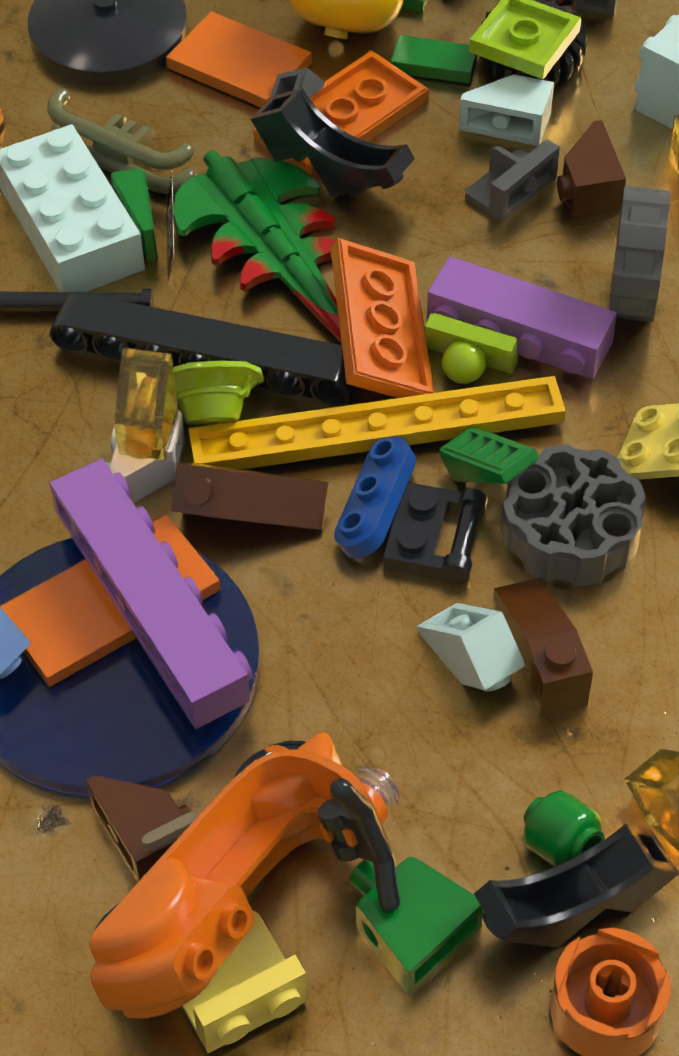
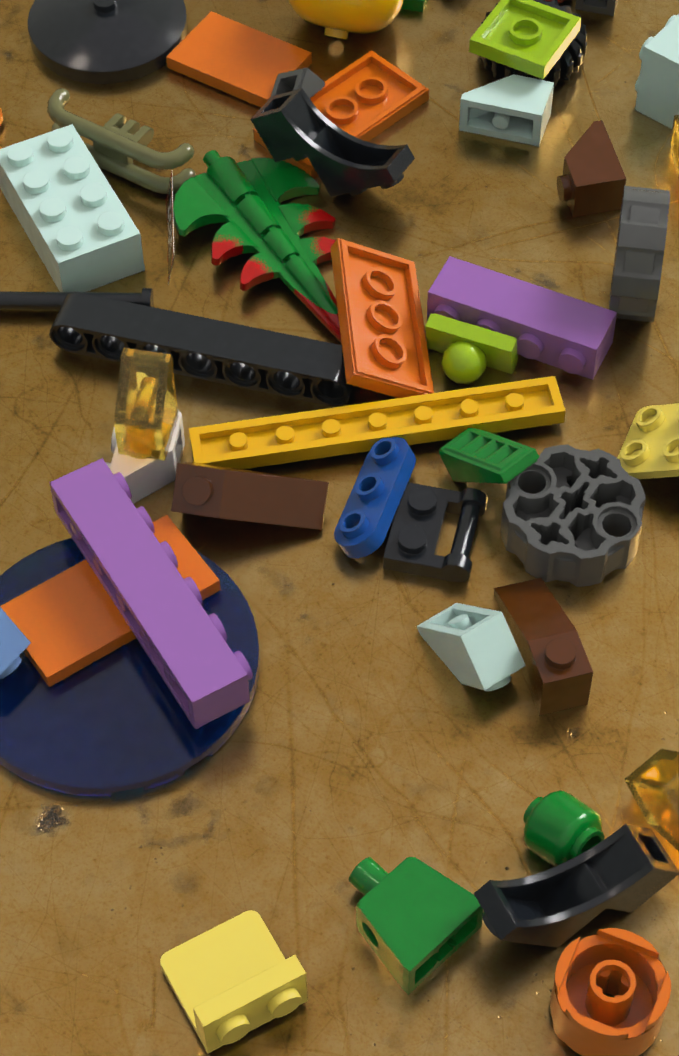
reddish brown slope [86,775,191,882] -> none
orange piece [89,732,401,1019] -> none
green slope [111,168,158,261] -> none
lime hat [156,361,264,426] -> none
green tile [391,35,477,84] -> none
dark grey panel [465,139,560,222] -> none

